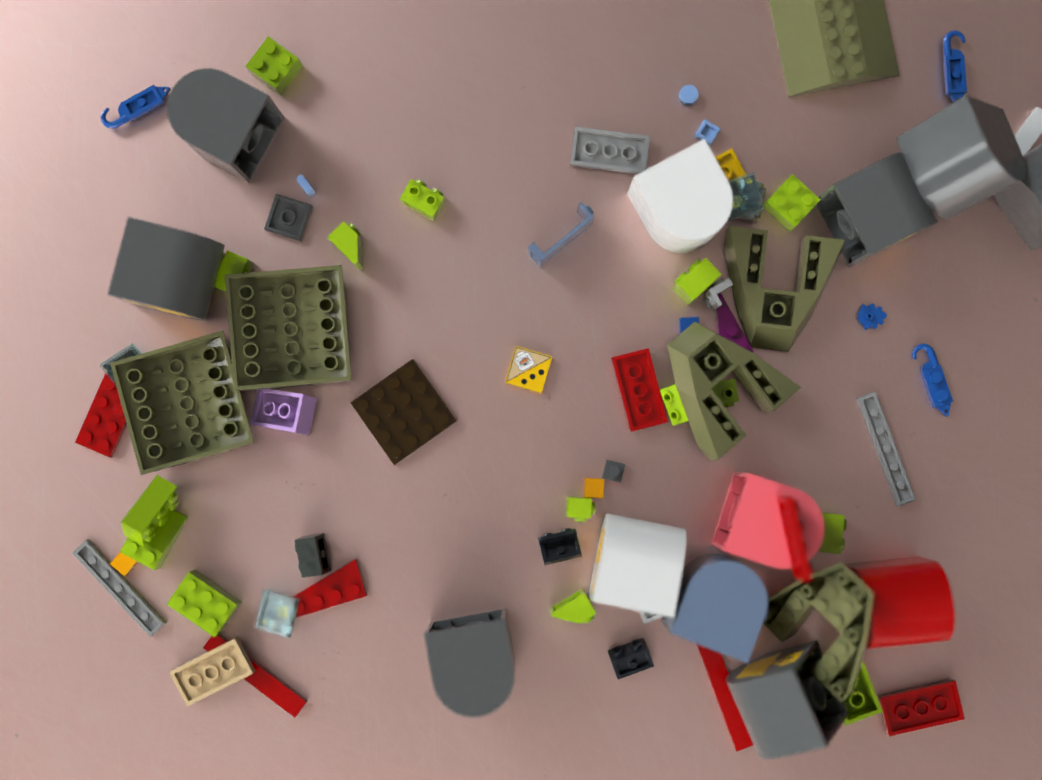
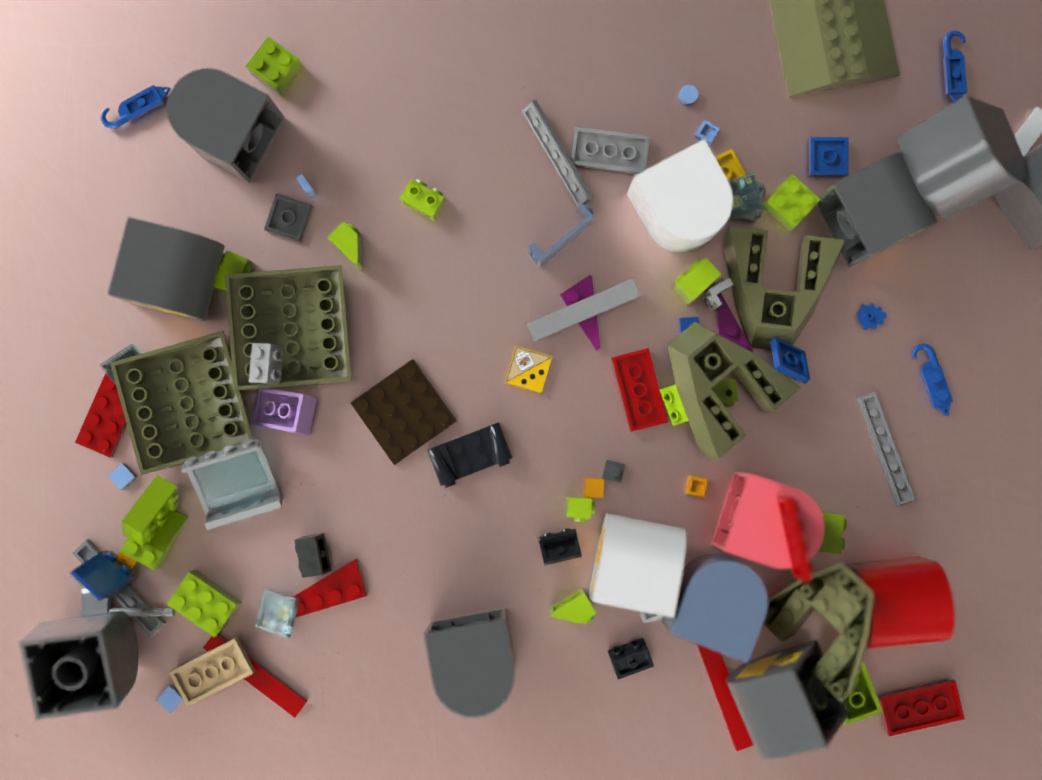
none -> dark grey brick [19,611,138,720]
none -> blue slope [70,550,135,601]
none -> light grey piece [81,588,175,617]
none -> light blue tile [108,463,136,490]
none -> light blue tile [156,685,183,713]
none -> panel [181,439,283,530]
none -> light grey bracket [249,343,283,385]
none -> black piece [427,422,513,488]
none -> light grey tile [522,100,593,207]
none -> light grey tile [527,279,640,342]
none -> magenta wing [560,275,601,350]
none -> light orange tile [685,475,709,498]
none -> blue plate [771,337,810,384]
none -> blue plate [809,137,849,177]

